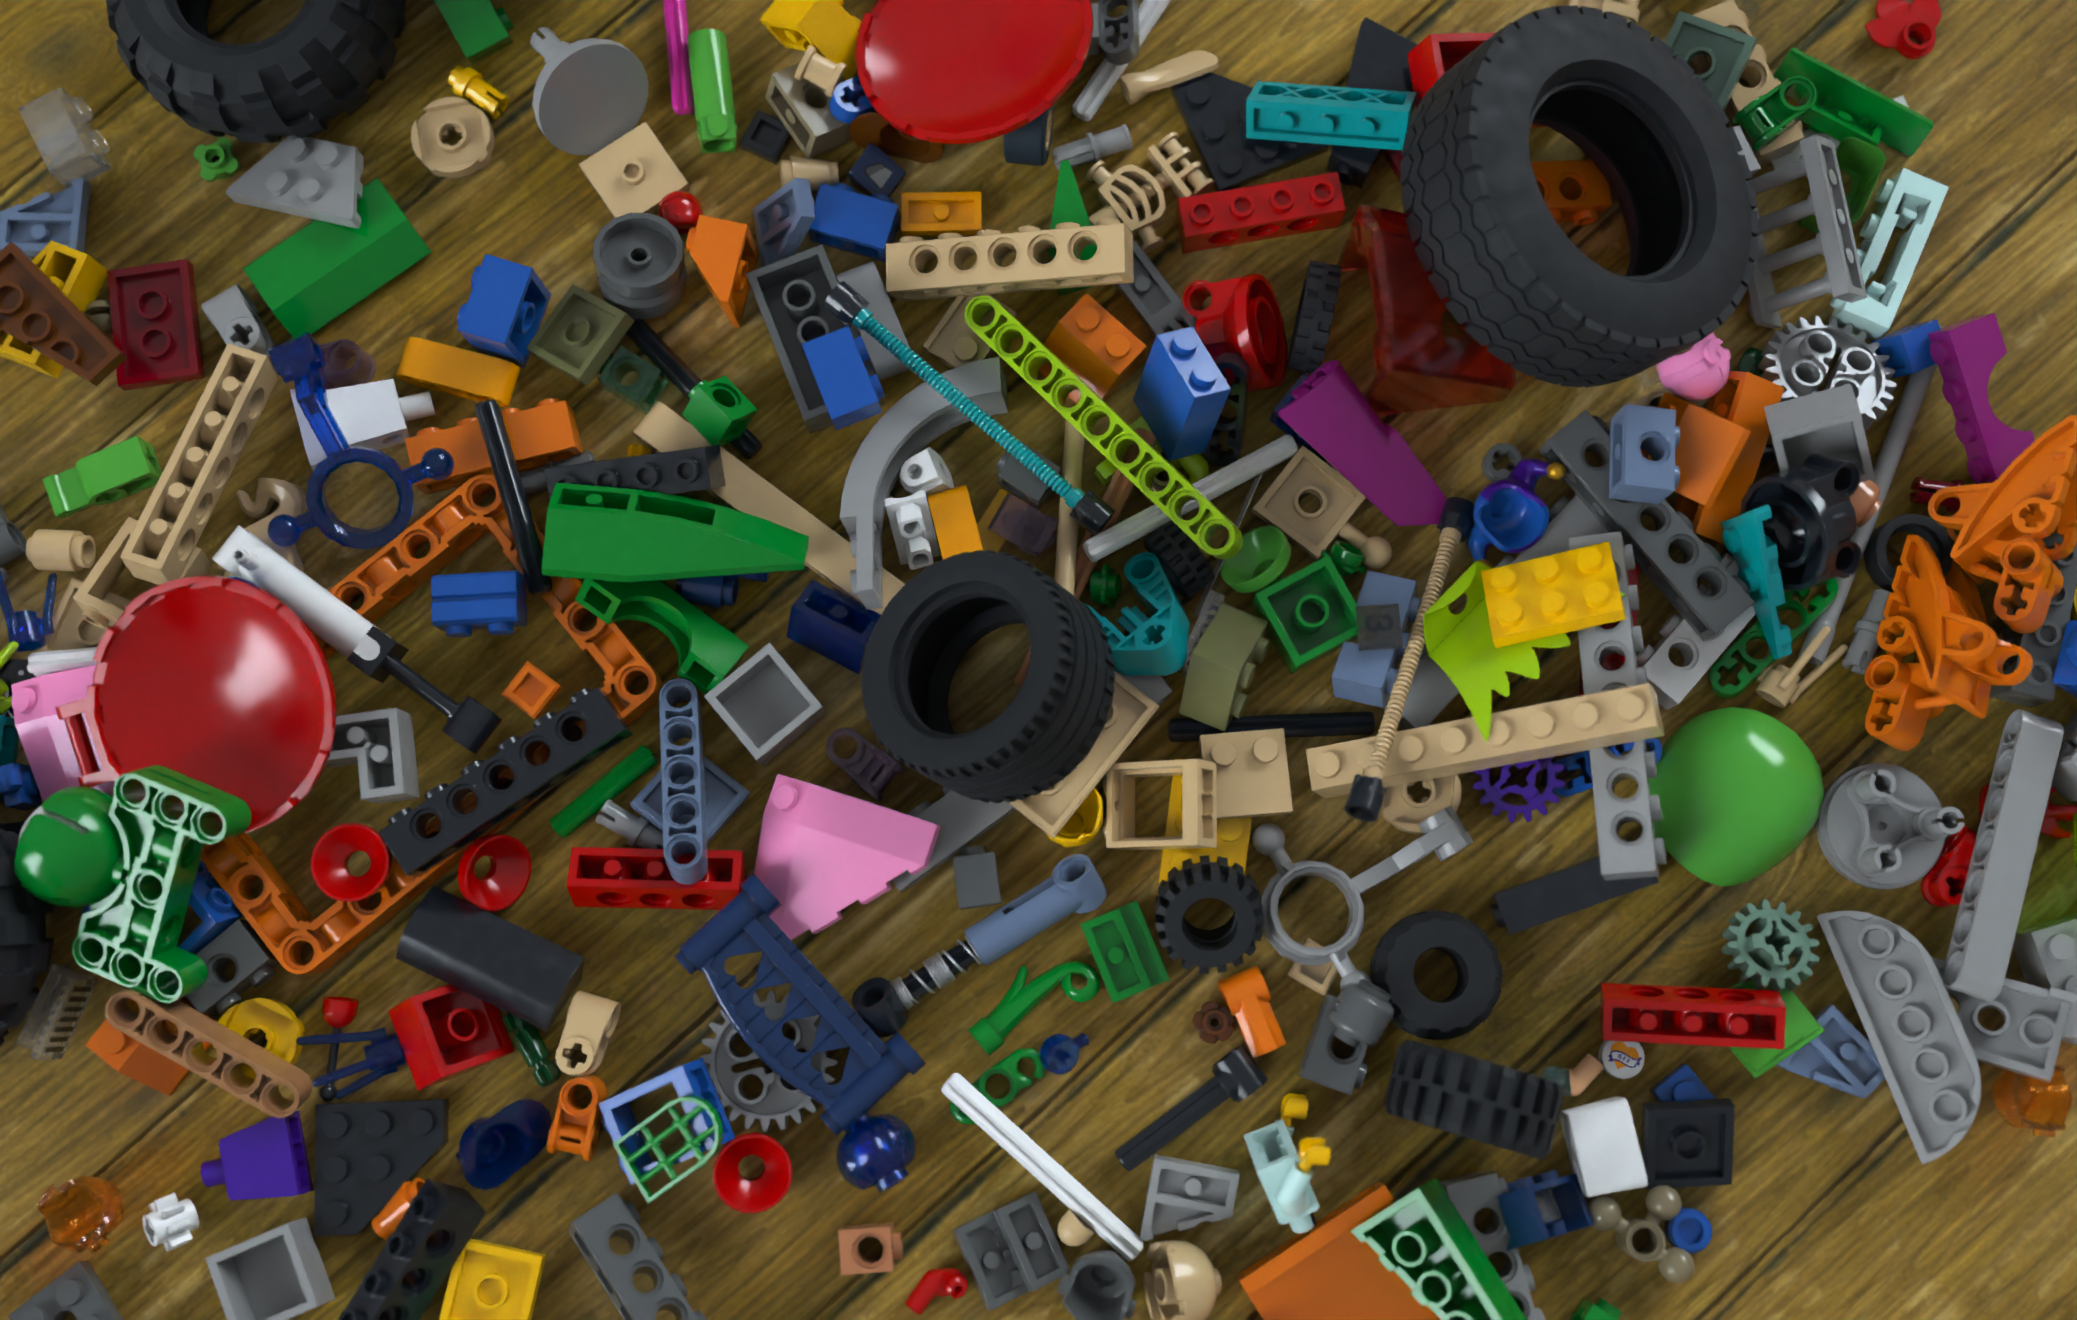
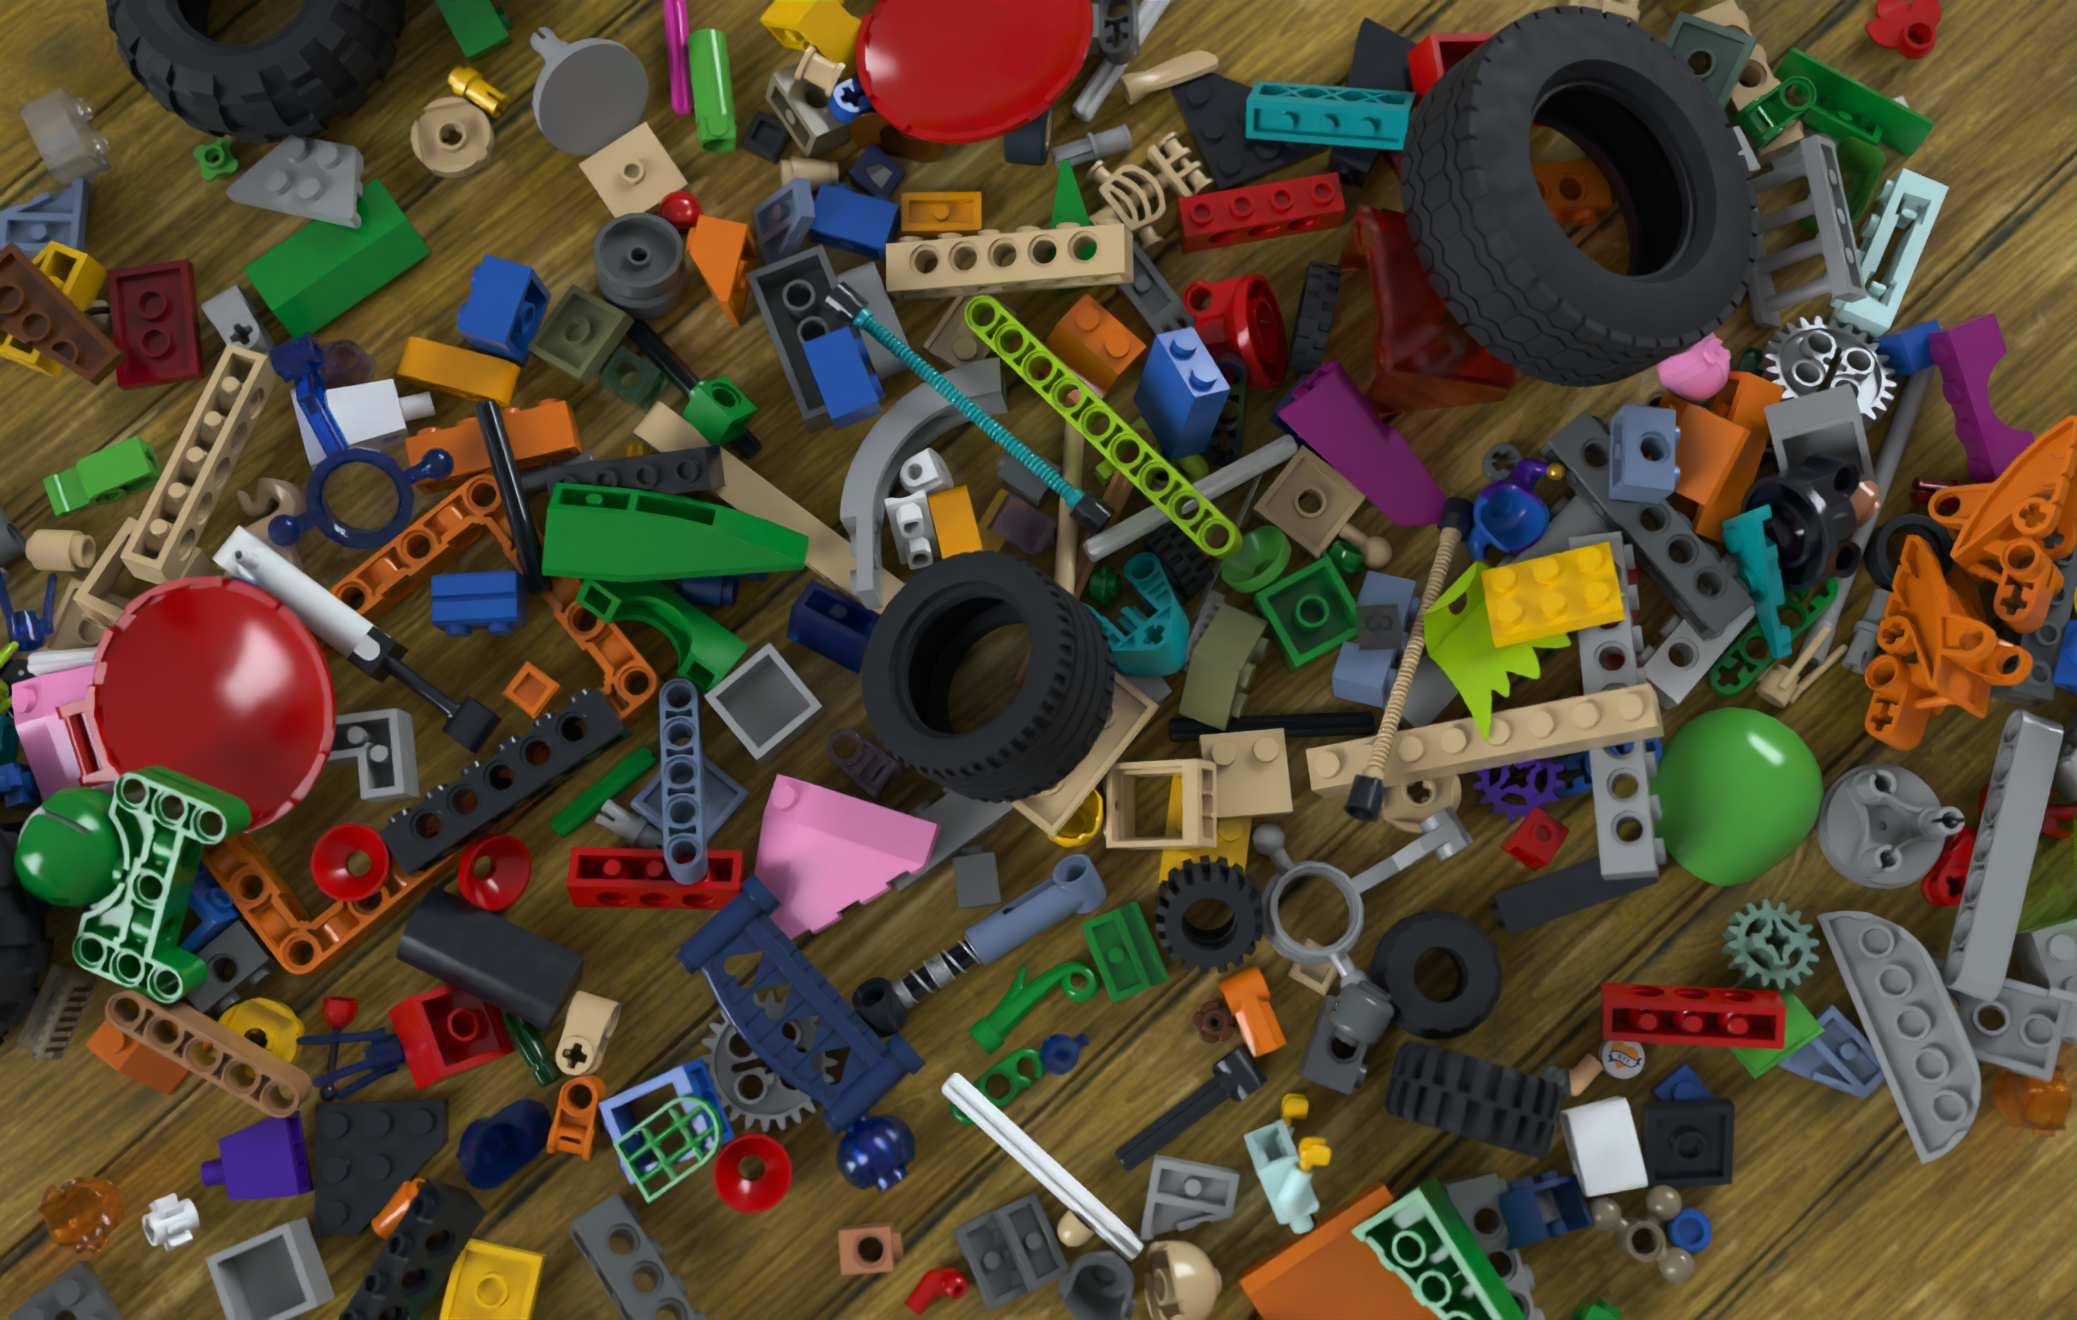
none -> red bracket [1499,807,1569,872]

